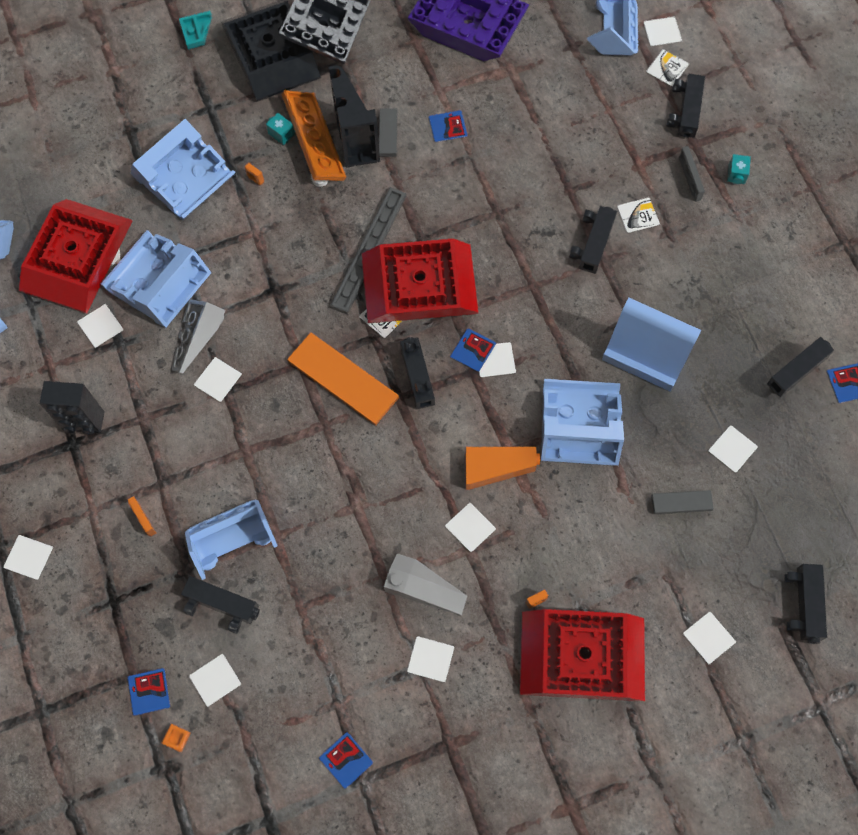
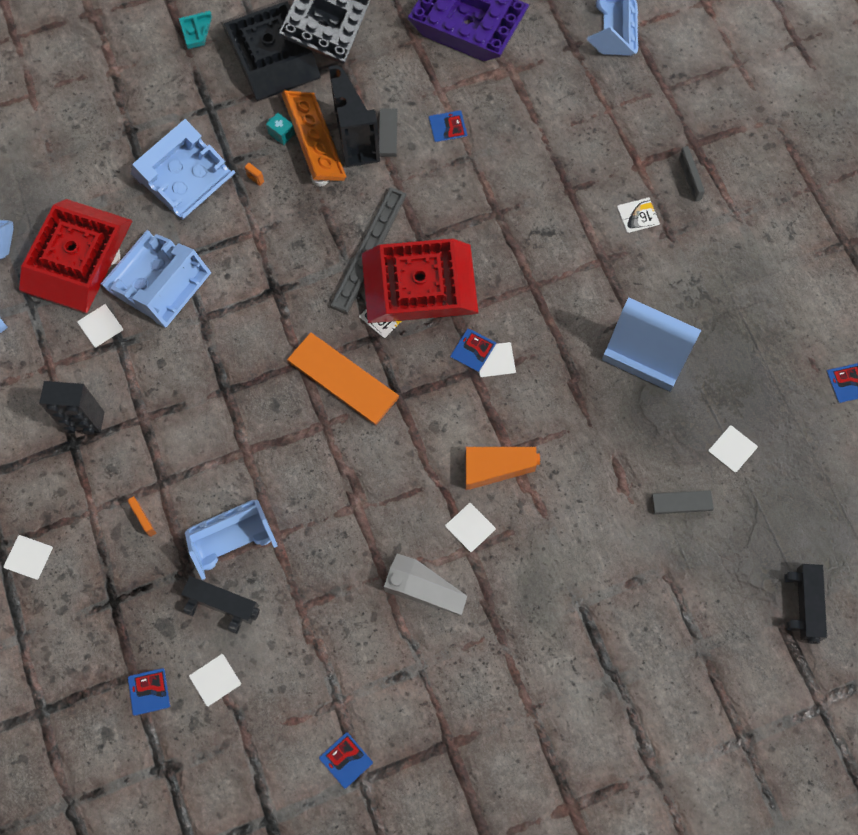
orange tile [162,724,191,753] -> none
light grey wedge [171,300,225,373] -> none
white sticker [194,357,242,402] -> none
black brick [400,337,435,409] -> none
white sticker [407,637,454,682] -> none
red slope [520,609,645,702] -> none
orange tile [525,590,548,609] -> none
light blue panel [541,379,624,466] -> none
black brick [569,206,617,274] -> none
white sticker [644,17,682,46] -> none
sticker [647,50,689,86] -> none
black brick [667,73,705,138] -> none
white sticker [683,612,736,664] -> none
teal brick [727,154,751,184] -> none
black brick [767,337,834,397] -> none

